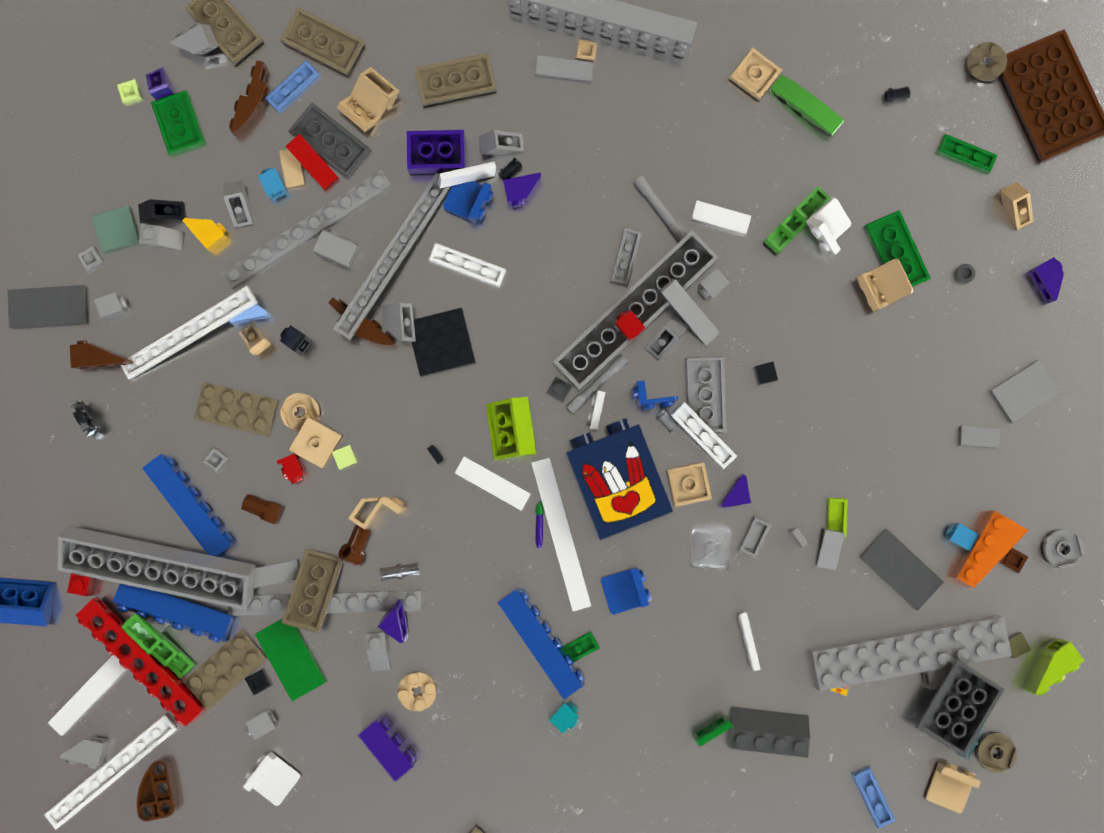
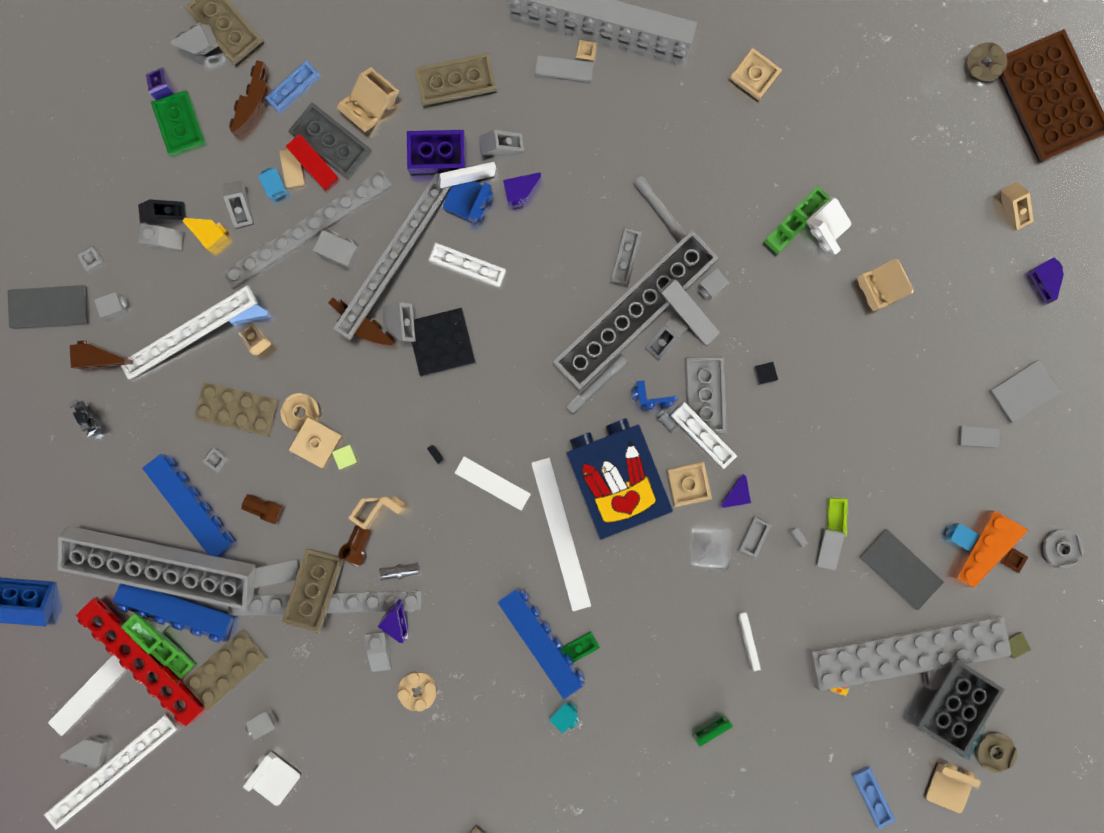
red brick [67,573,96,596] -> none
sand green tile [92,205,139,253] -> none
yellowish green tile [117,79,142,104] -> none
reddish brown beam [137,758,179,821] -> none
black tile [245,669,272,696] -> none
green tile [255,618,327,702] -> none
red brick [277,454,306,485] -> none
black slope [279,325,312,356] -> none
dark tan plate [280,7,365,76] -> none
dark purple brick [358,715,417,782] -> none
lime slope [486,397,536,461] -> none
black pin [498,158,522,180] -> none
dark purple piece [535,501,544,549] -> none
dark grey plate [546,377,572,403] -> none
white plate [587,391,606,431] -> none
blue bracket [601,567,651,615] -> none
red brick [615,310,645,342] -> none
white tile [691,201,751,235] -> none
dark grey slope [727,706,810,758] -> none
bright green slope [770,74,844,136] -> none
green tile [864,210,931,287] -> none
black pin [884,86,910,103] -> none
green tile [937,134,998,174] -> none
dark grey tile [955,264,975,284] -> none
lime slope [1023,638,1085,696] -> none

